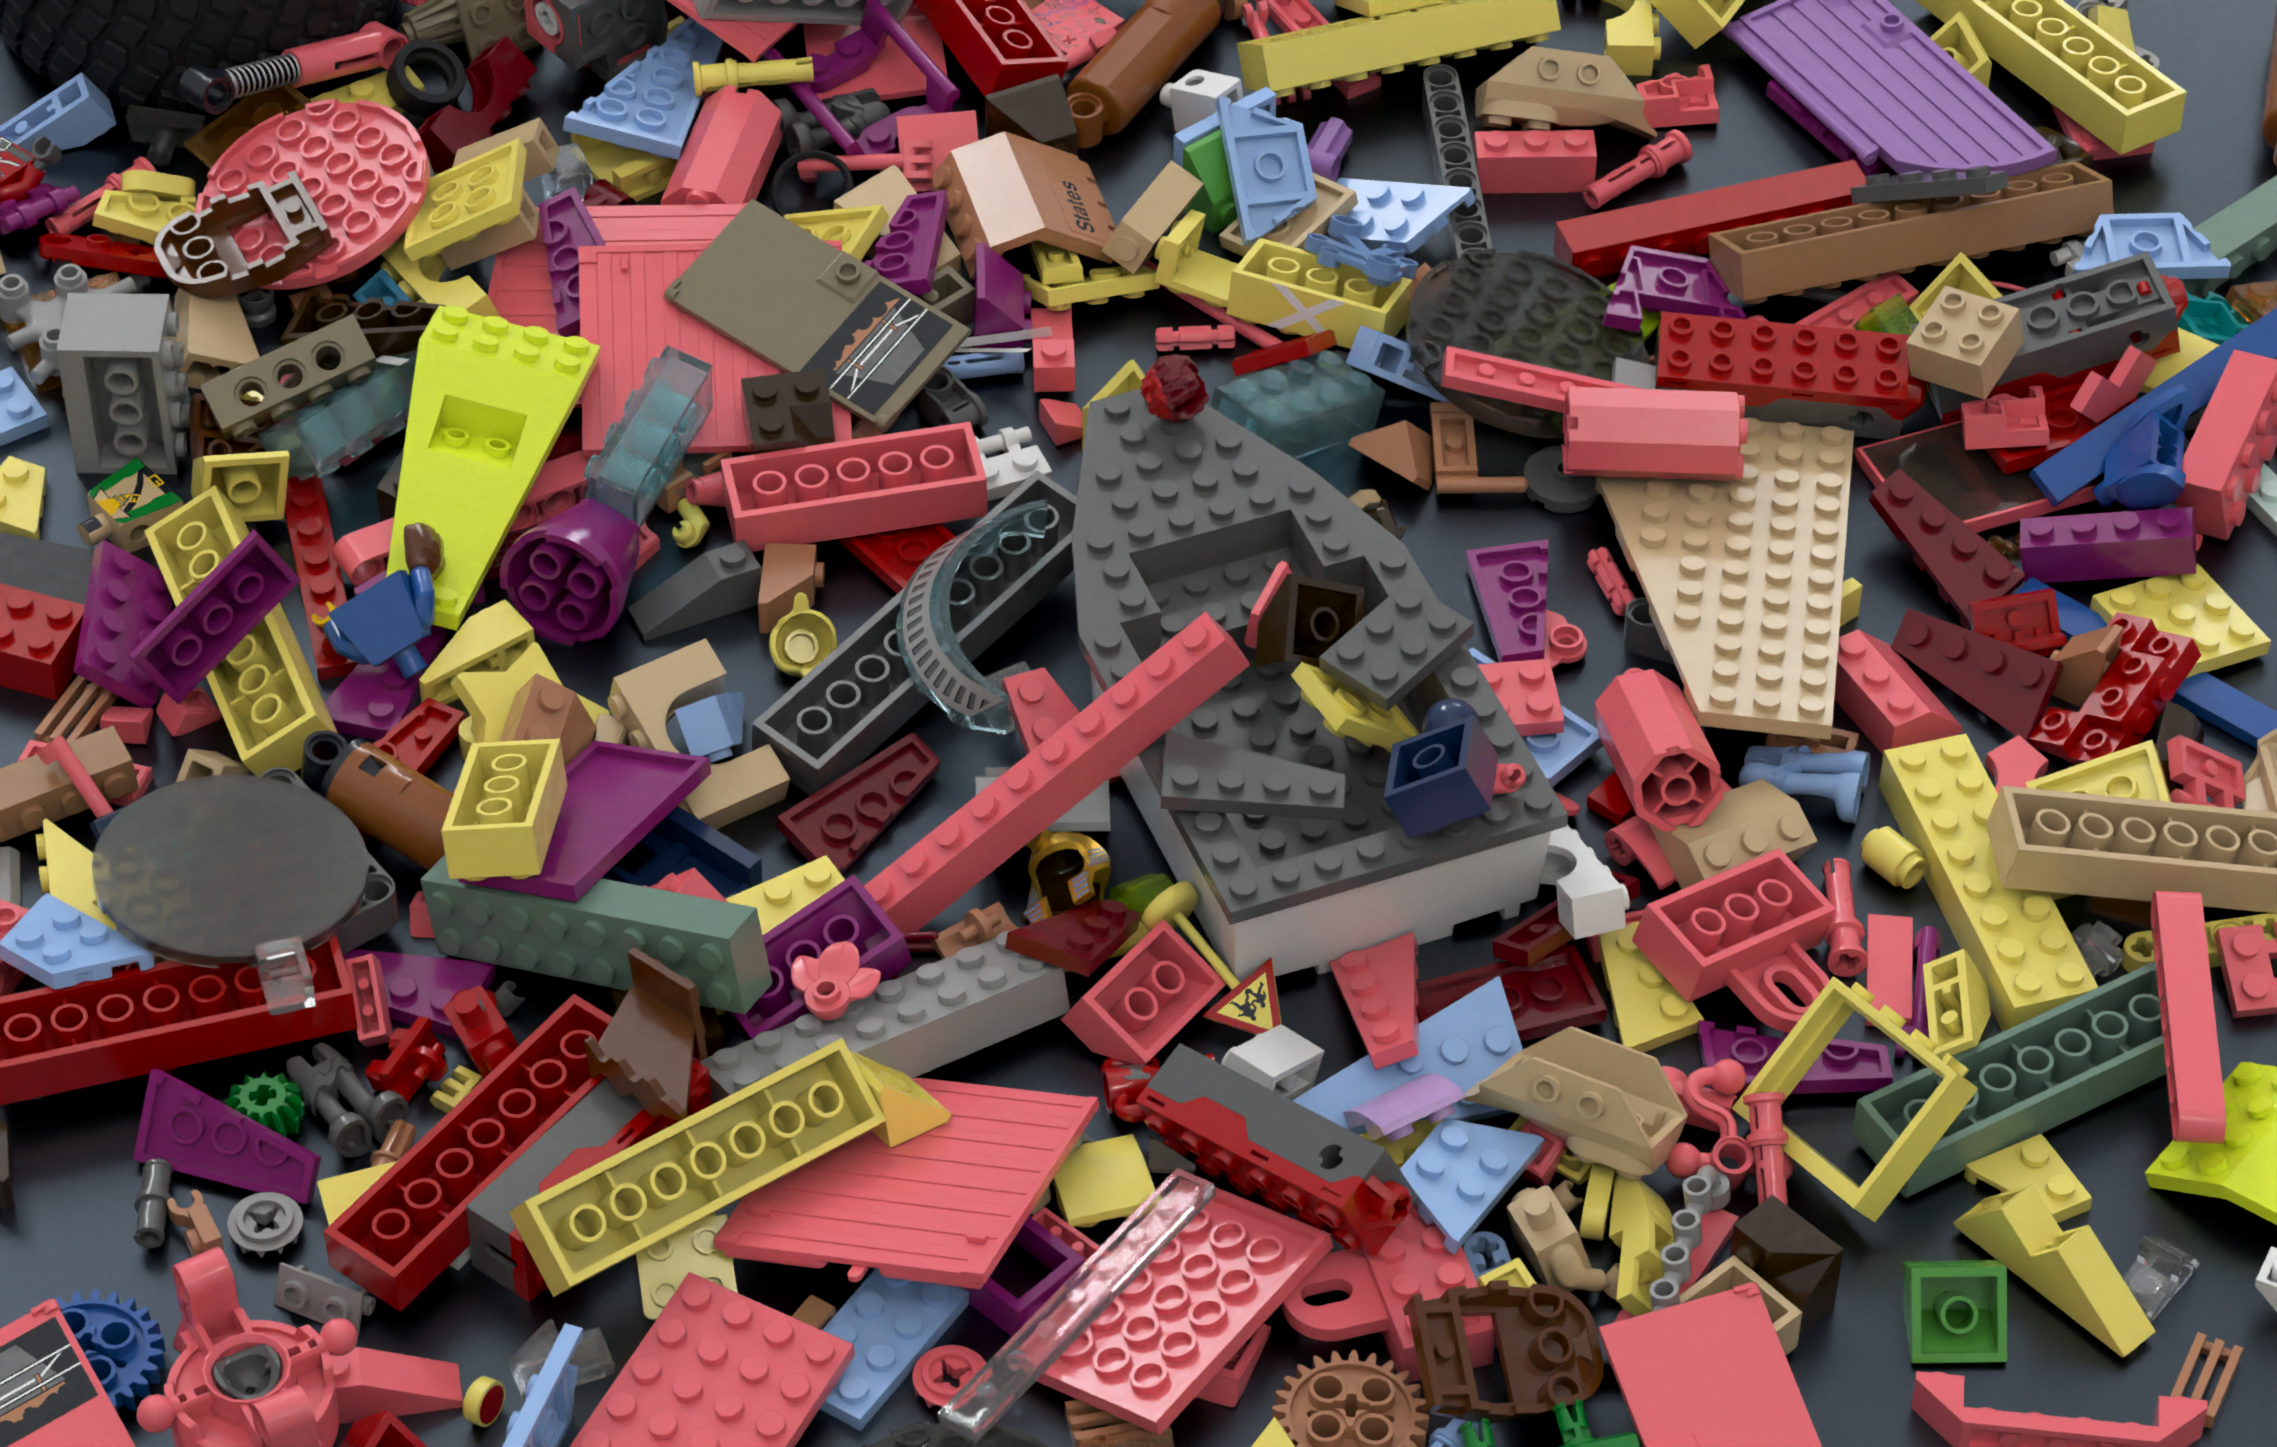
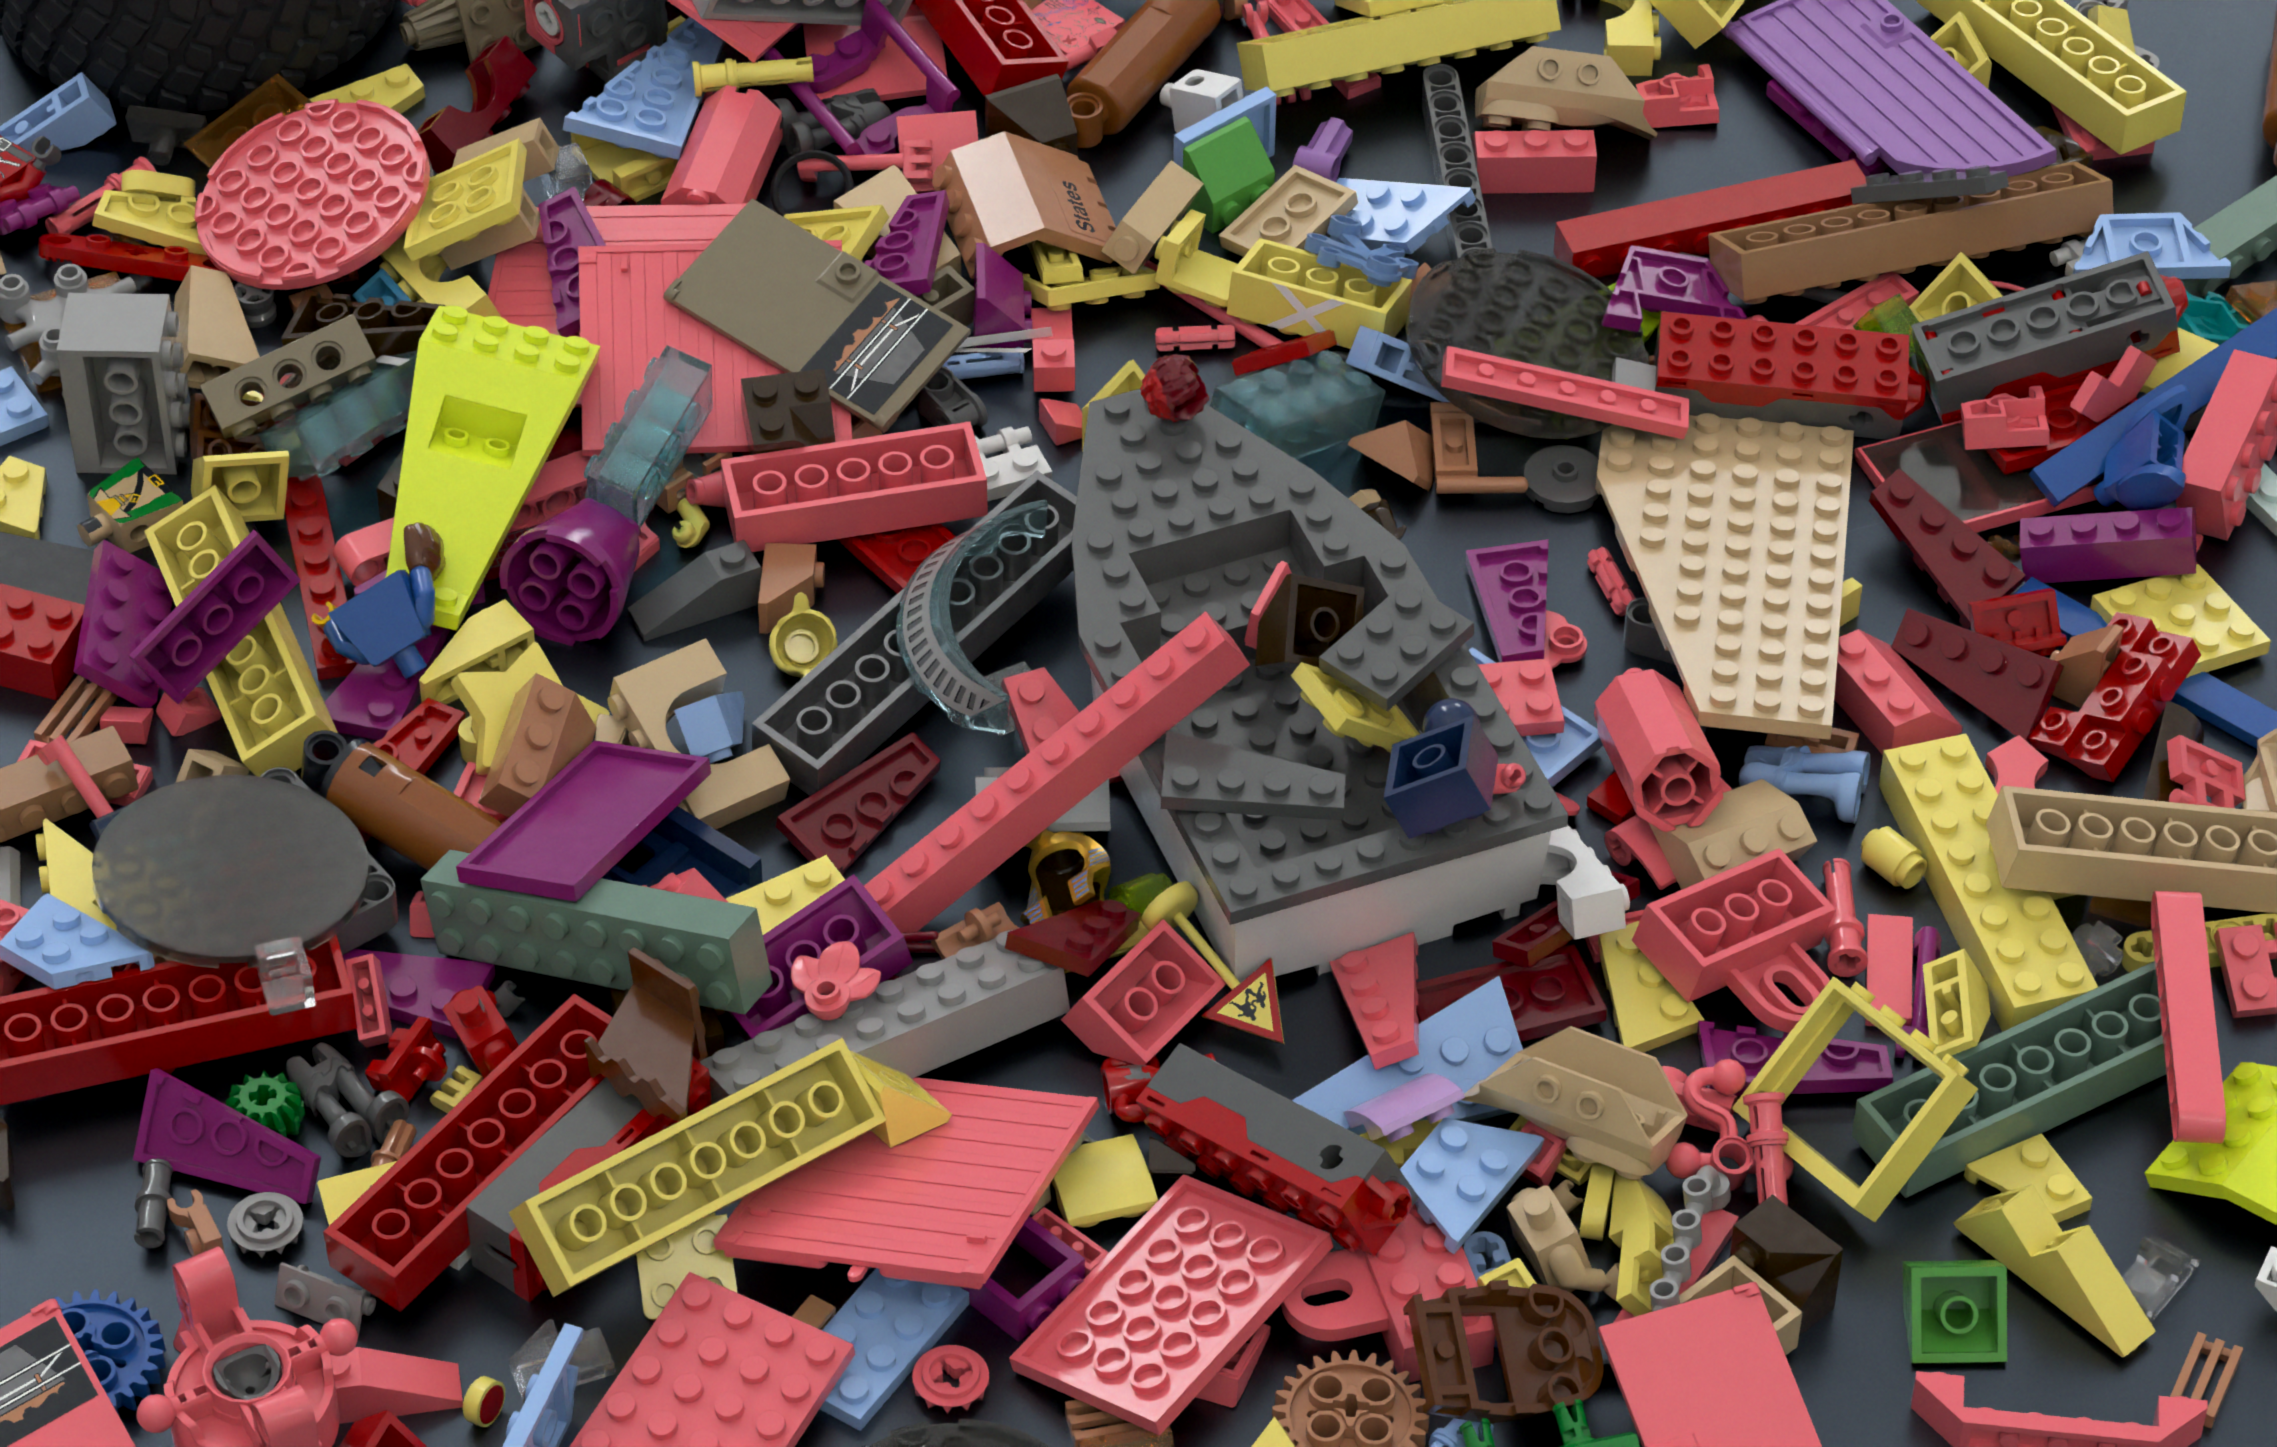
reddish brown slope [154,170,334,298] -> none
piece [179,21,410,115] -> none
black tyre [386,39,466,118] -> none
light yellow brick [441,738,568,881] -> none
clear tile [937,1168,1216,1442] -> none
light blue wing [1215,96,1317,246] -> none
white brick [1221,1024,1325,1100] -> none
coral brick [1562,386,1748,481] -> none
coral pin [1582,129,1693,210] -> none
tan brick [1906,285,2024,400] -> none
light yellow wing [2026,740,2172,802] -> none

